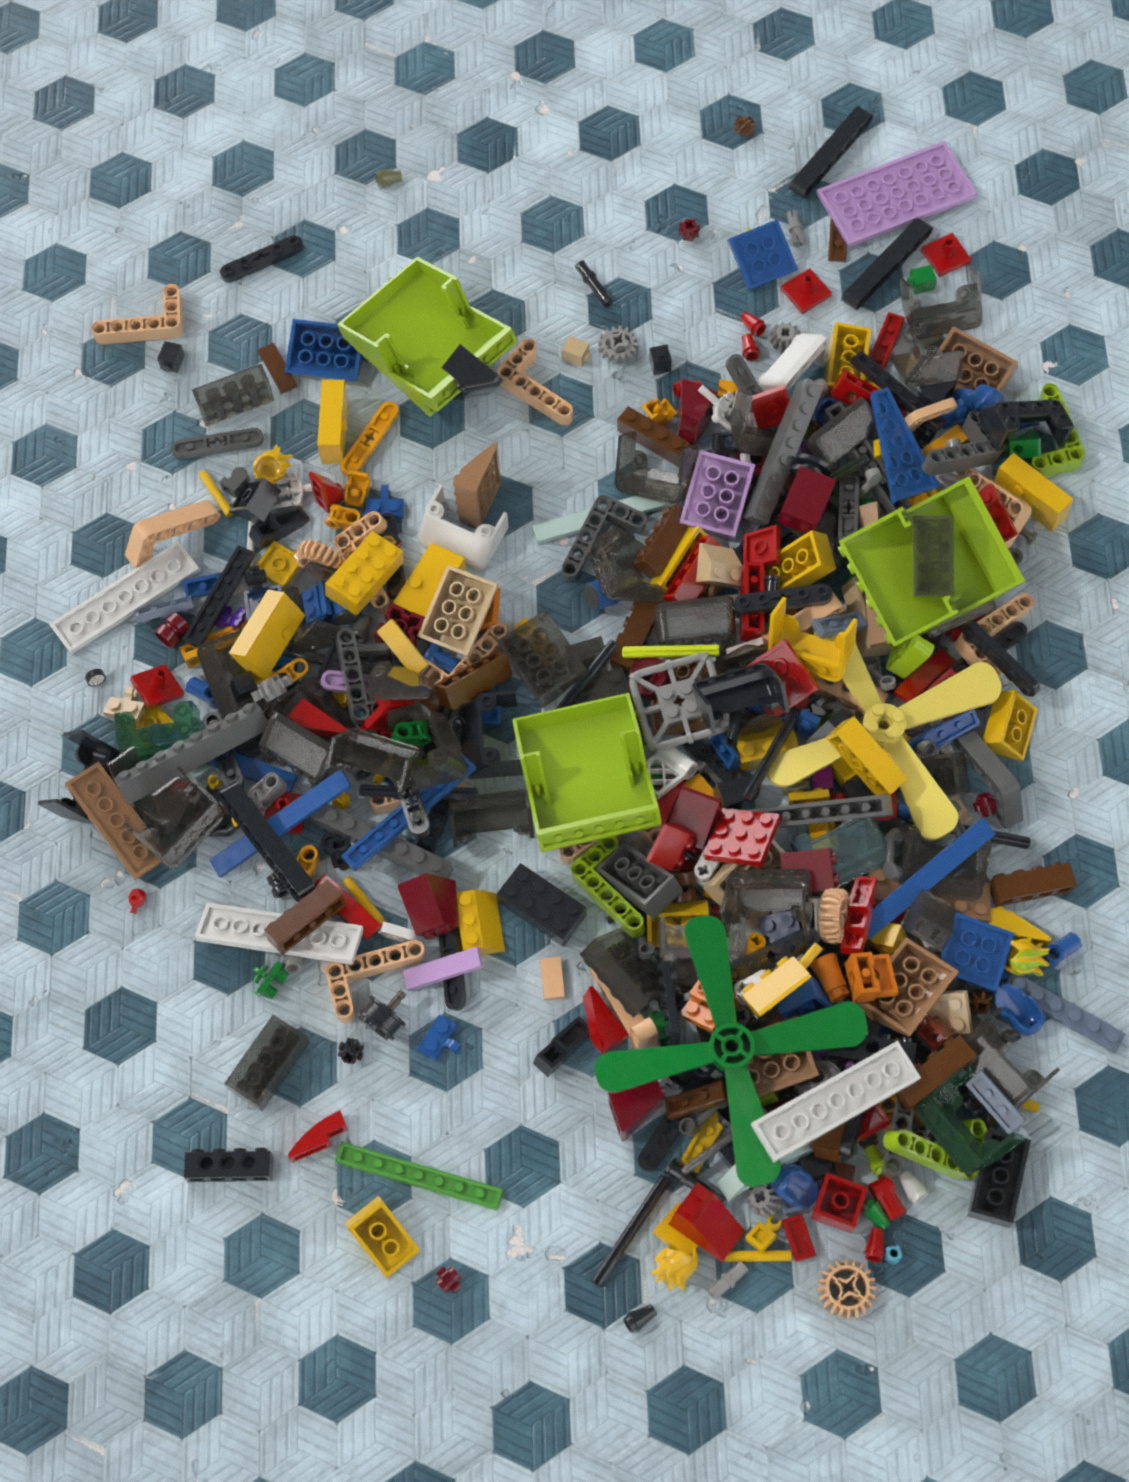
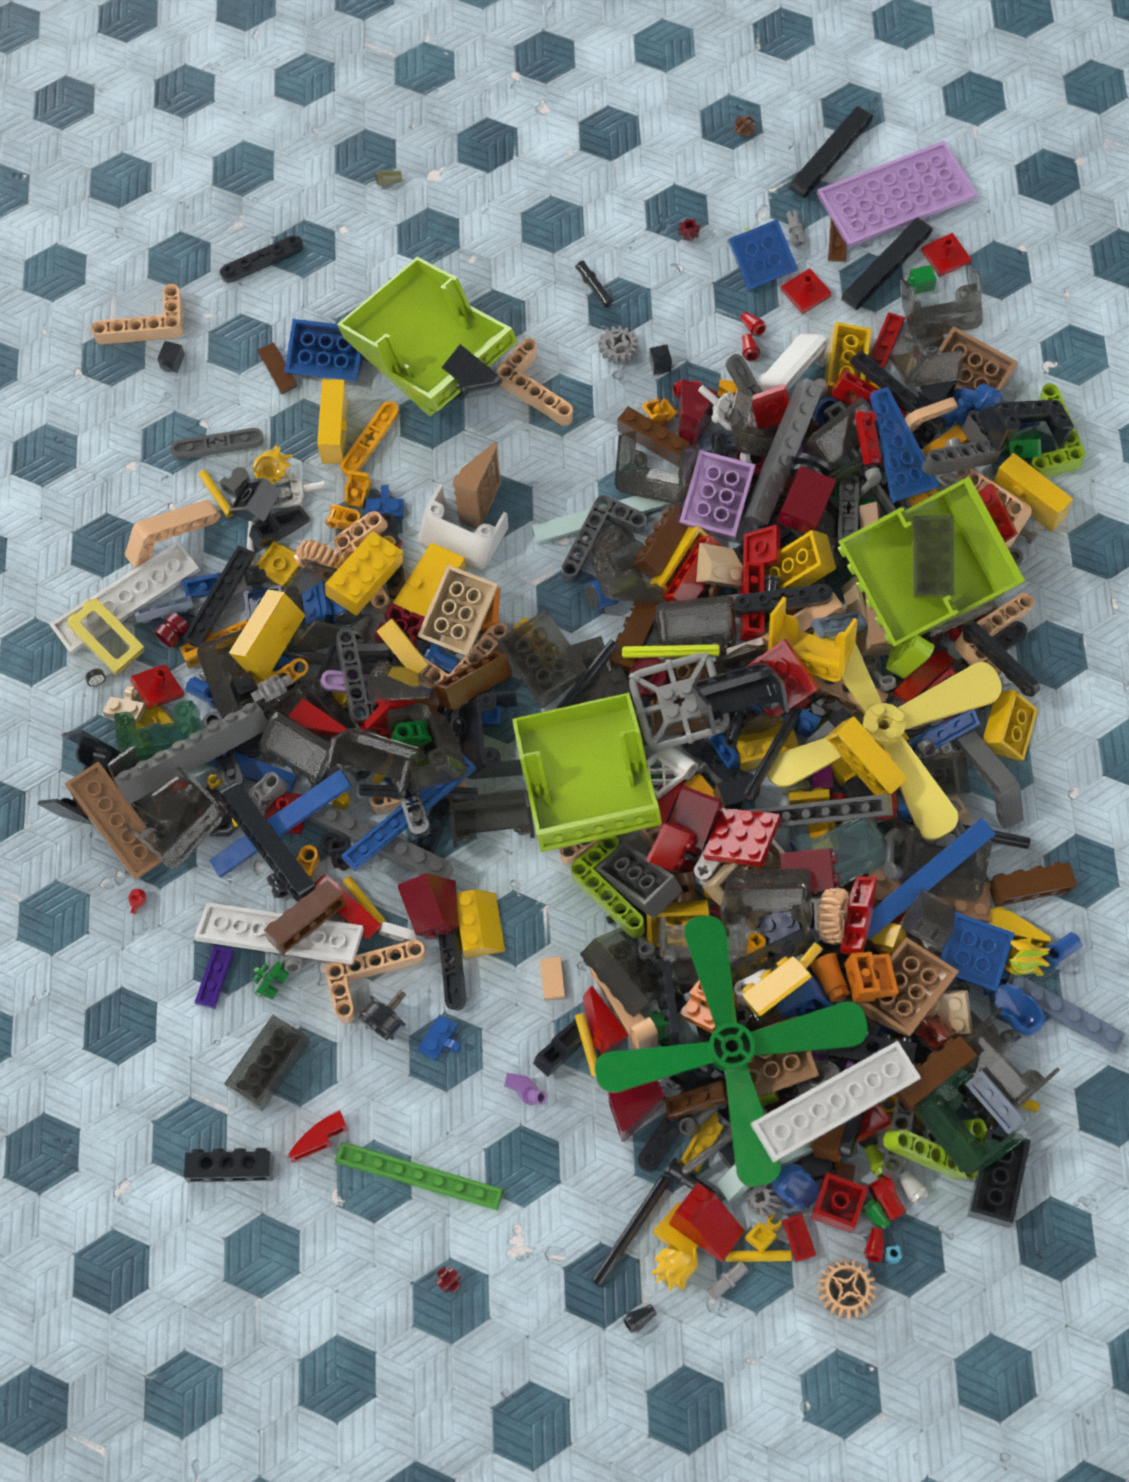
clear smoke brick [192,363,275,427] -> none
dark purple piece [216,606,246,629] -> none
red slope [308,472,345,513] -> none
black gear [338,1037,364,1064] -> none
yellow slope [345,1195,421,1278] -> none
lavender tile [403,947,483,991] -> none
black brick [496,863,587,947] -> none
tan brick [561,336,591,367] -> none
light grey gear [769,321,801,352] -> none
reddish brown gear [968,988,993,1015] -> none
dark red gear [972,792,997,817] -> none
none -> light yellow piece [67,597,145,677]
none -> dark purple tile [194,945,235,1009]
none -> medium lavender arm [504,1073,547,1105]
none -> yellow piece [575,1012,598,1076]
none -> red plate [855,411,882,465]

